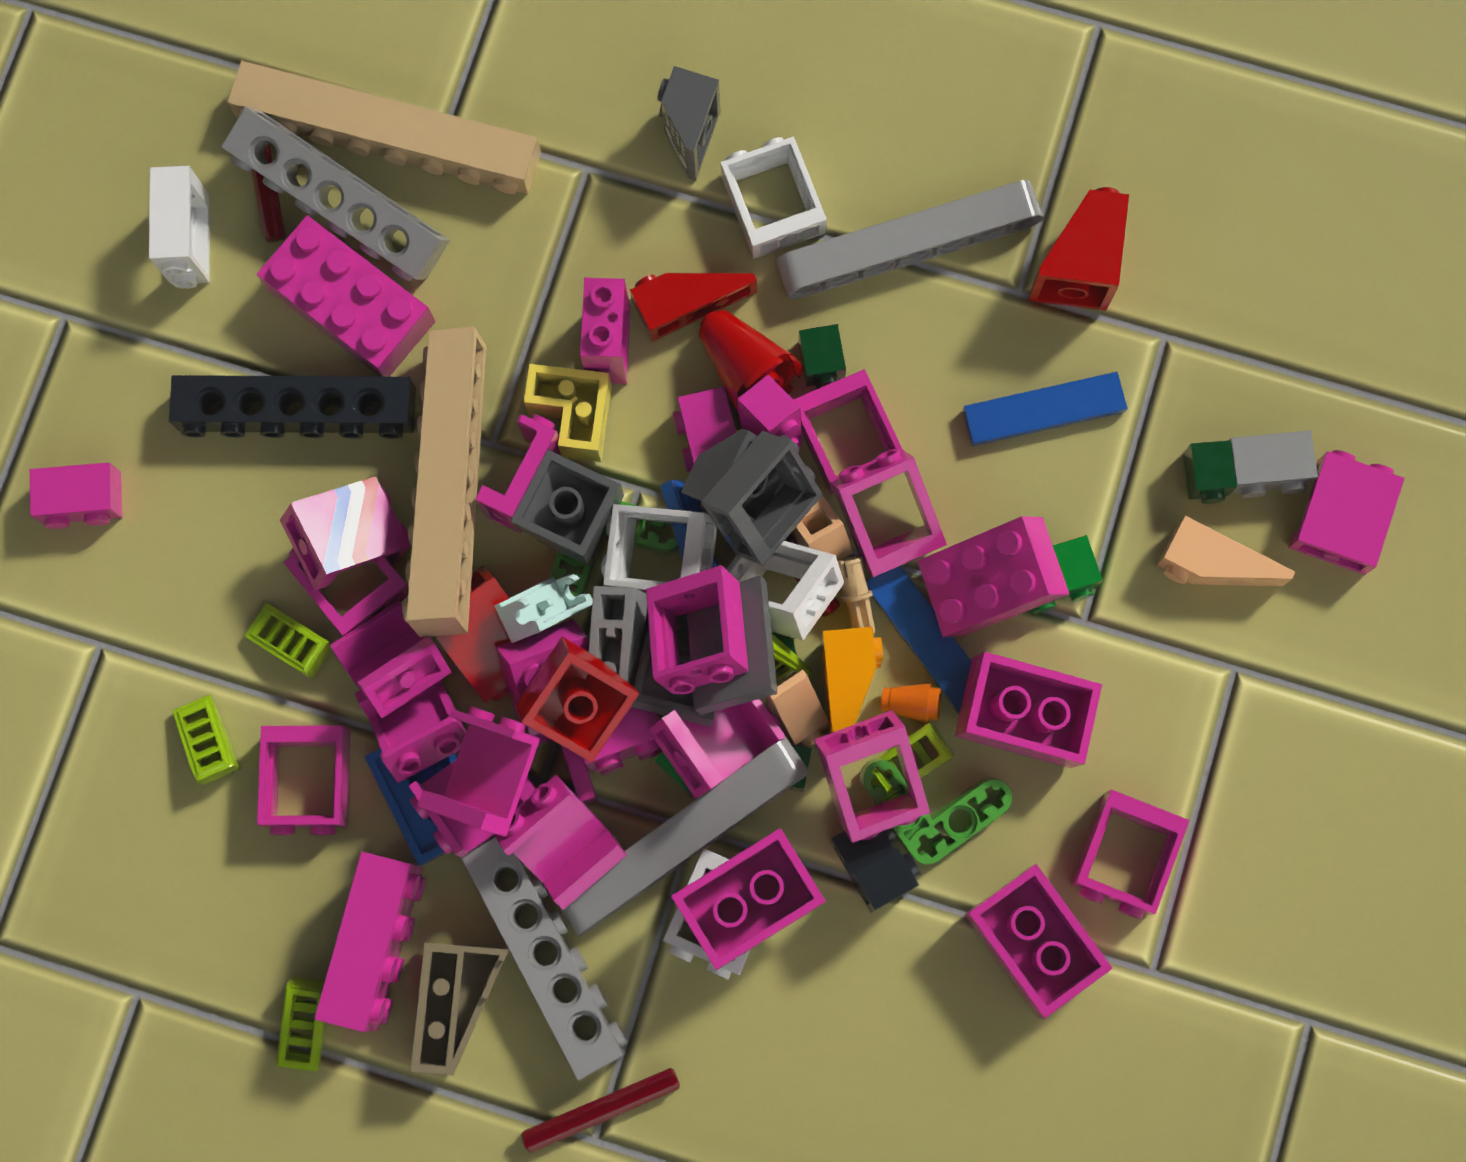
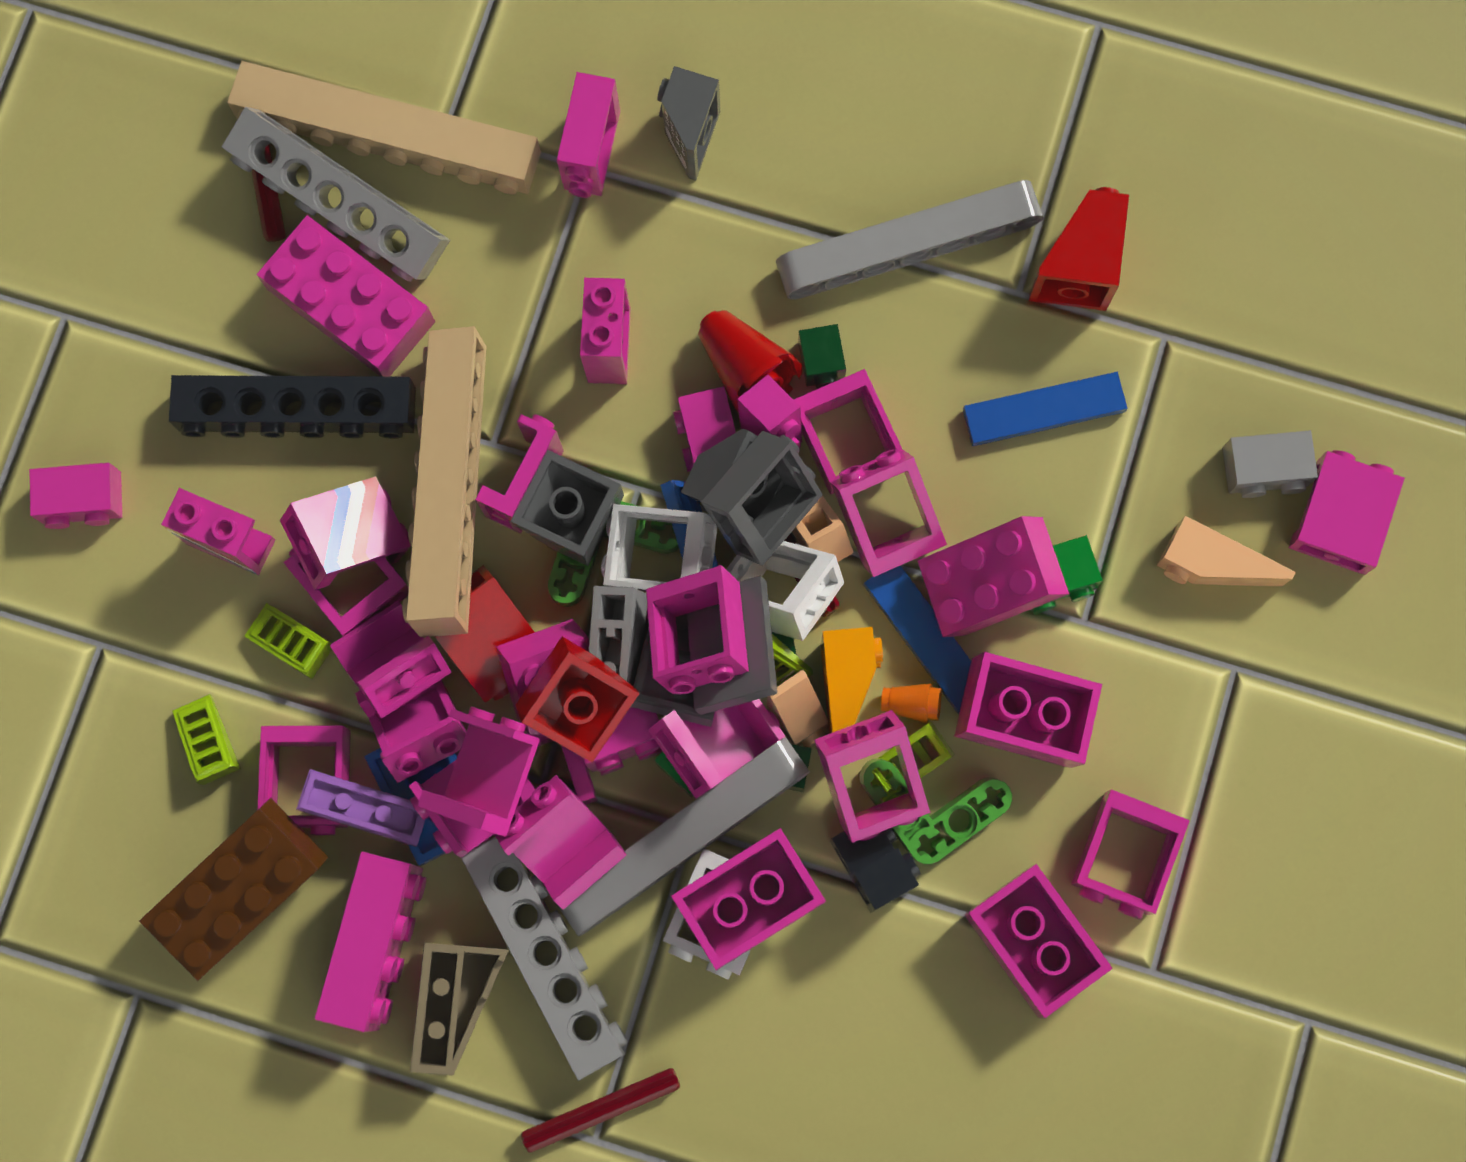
white window [149,166,210,289] -> none
lime slope [276,977,326,1072] -> none
light aqua hinge [495,574,593,643] -> none
light yellow brick [524,364,612,462] -> none
red slope [630,273,757,342] -> none
white window [720,136,827,259] -> none
tan axle [837,556,875,634] -> none
dark green brick [1183,440,1237,504] -> none
none -> reddish brown brick [139,798,328,981]
none -> dark pink panel [161,488,276,575]
none -> medium lavender tile [296,769,425,847]
none -> dark pink window [557,72,620,198]

